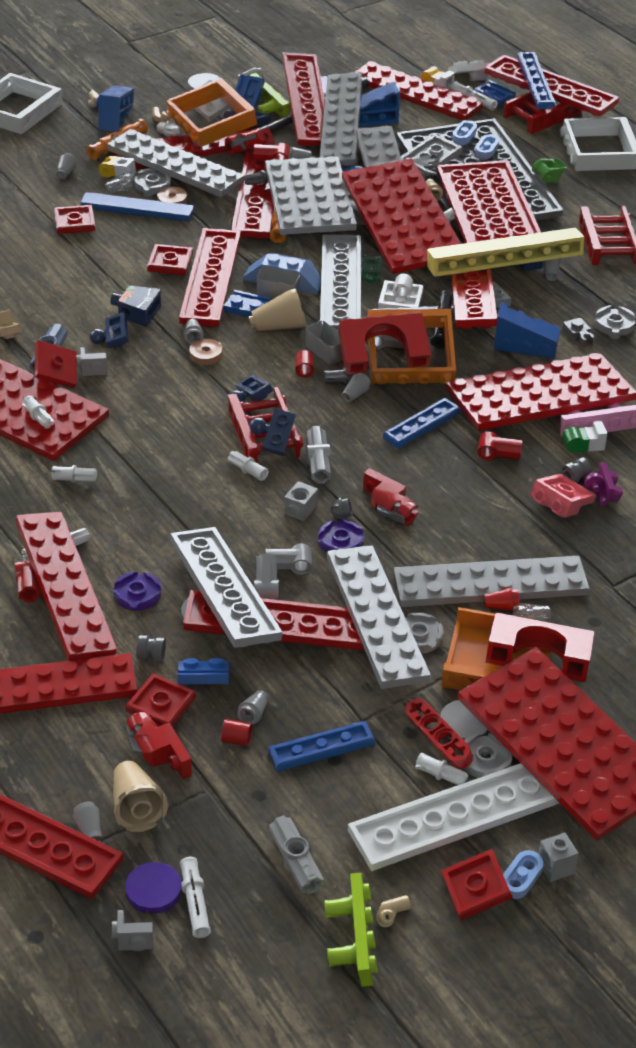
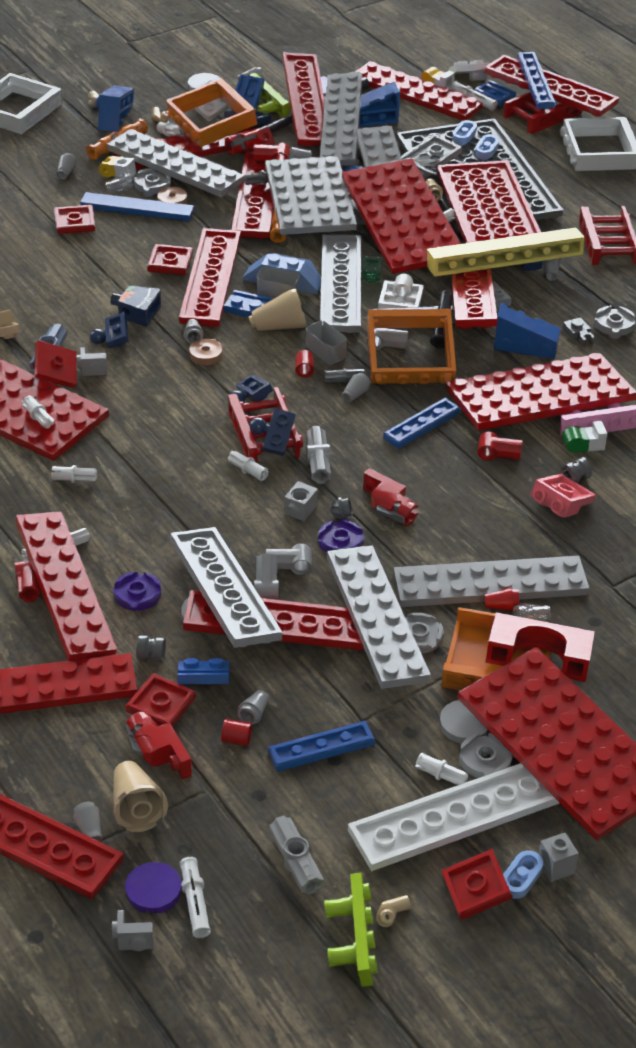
red arch [338,312,431,374] -> none
red beam [405,698,473,769] -> none
bright green piece [532,158,567,183] -> none
magenta hips [584,462,623,506] -> none

